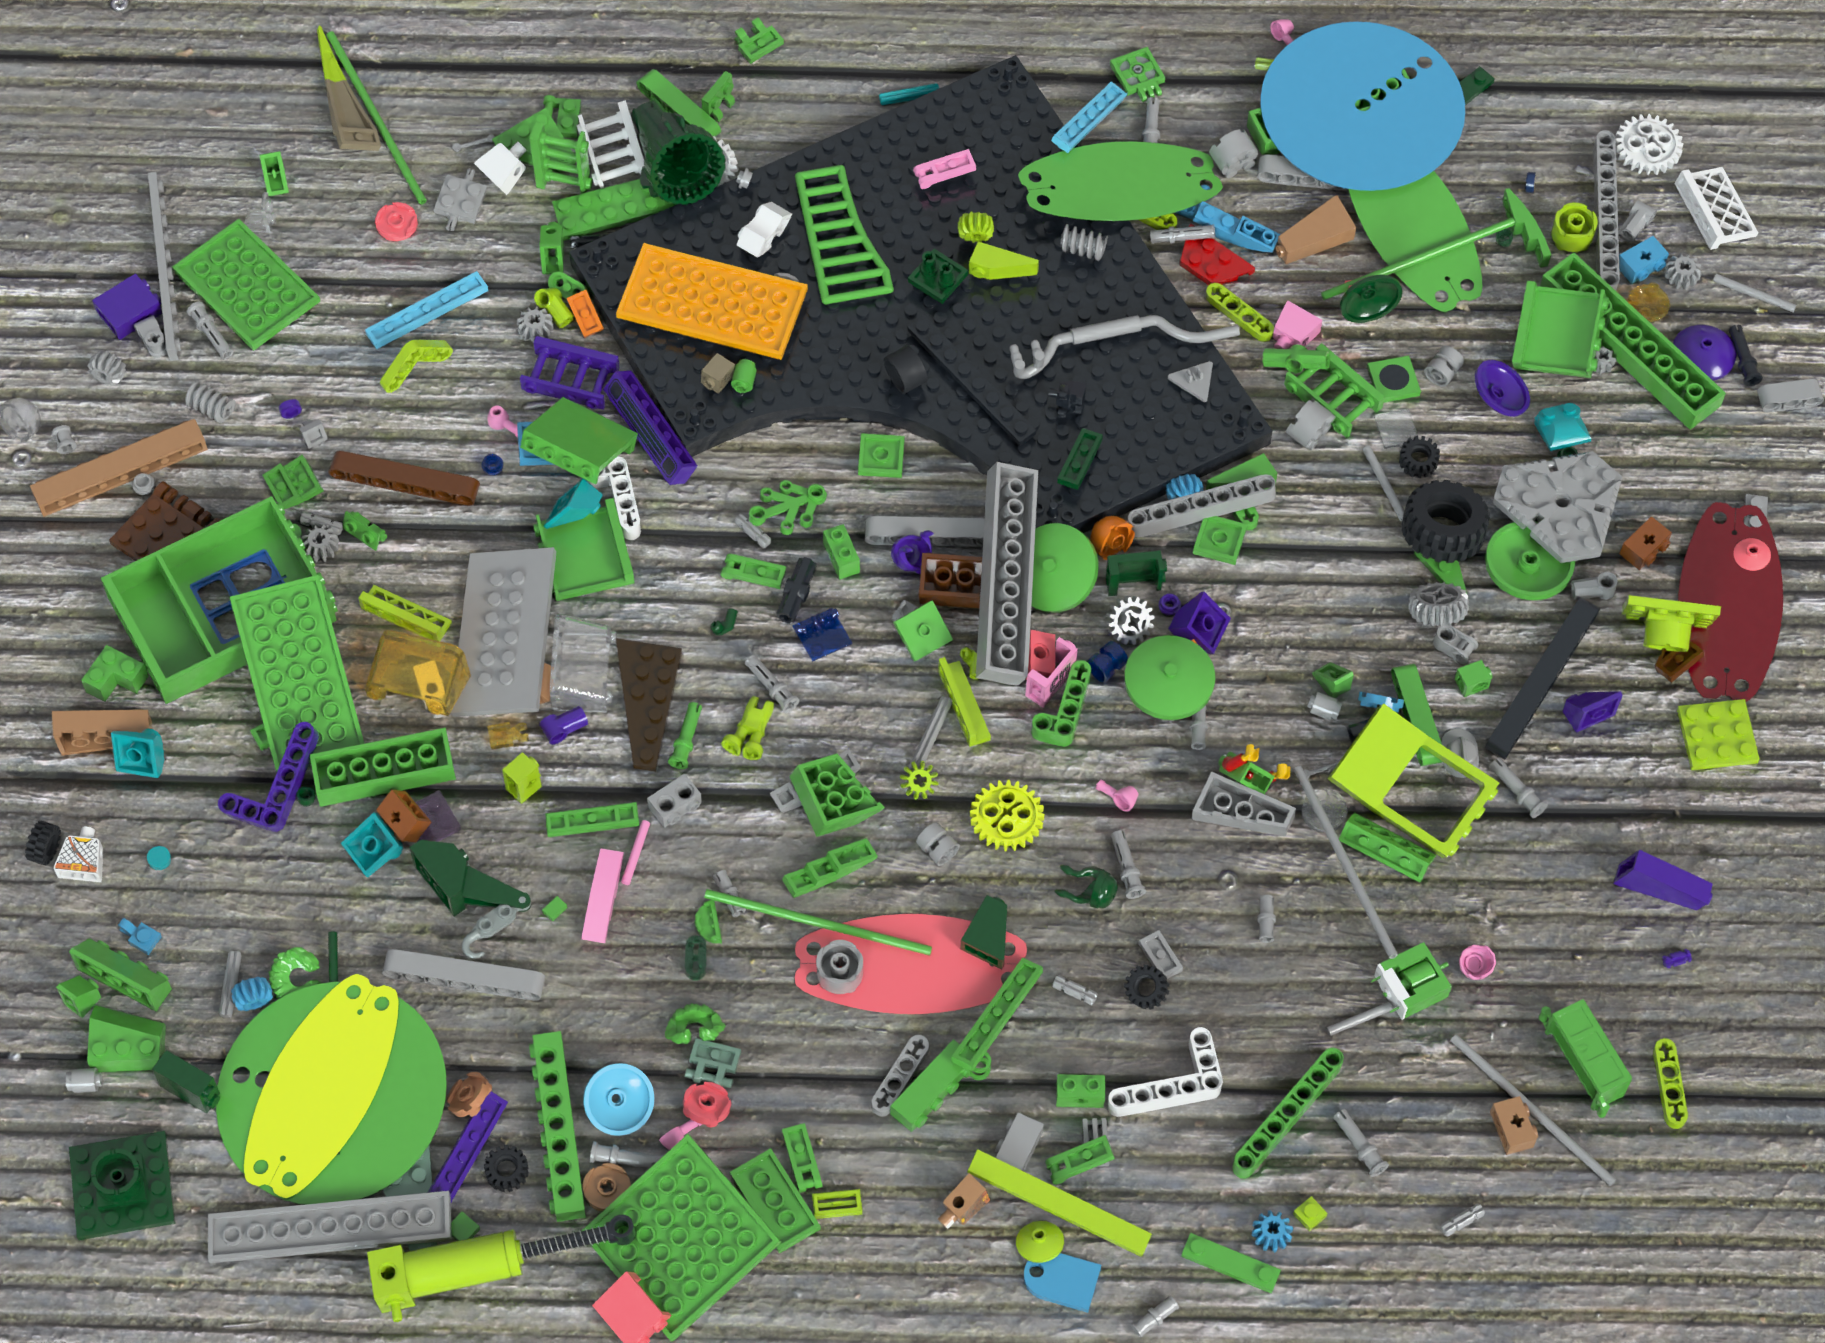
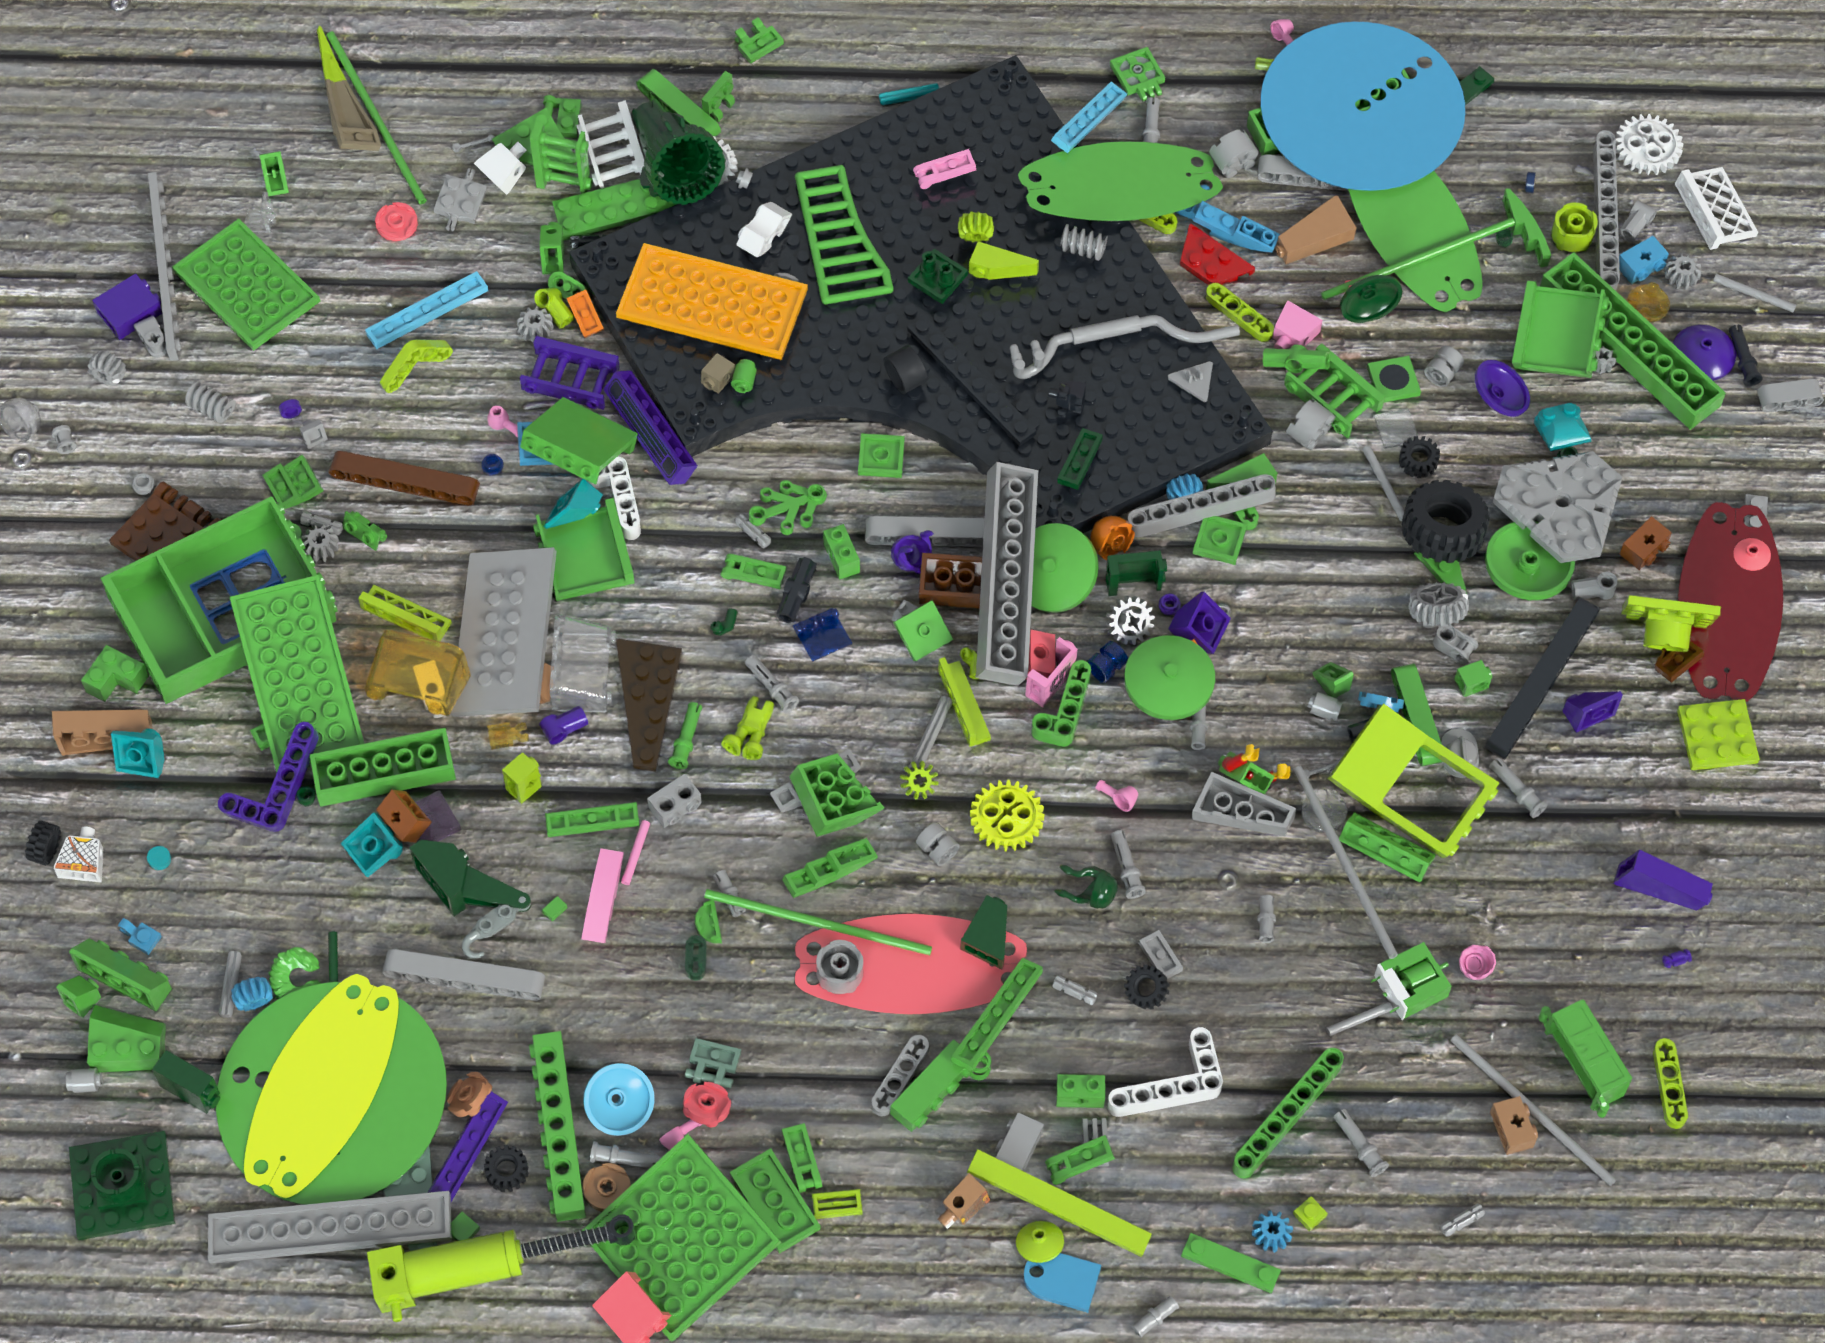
medium nougat brick [30,419,208,517] -> none
light grey pin [187,301,234,360] -> none
bright green piece [665,1003,726,1044] -> none
light grey pin [1150,224,1215,244] -> none

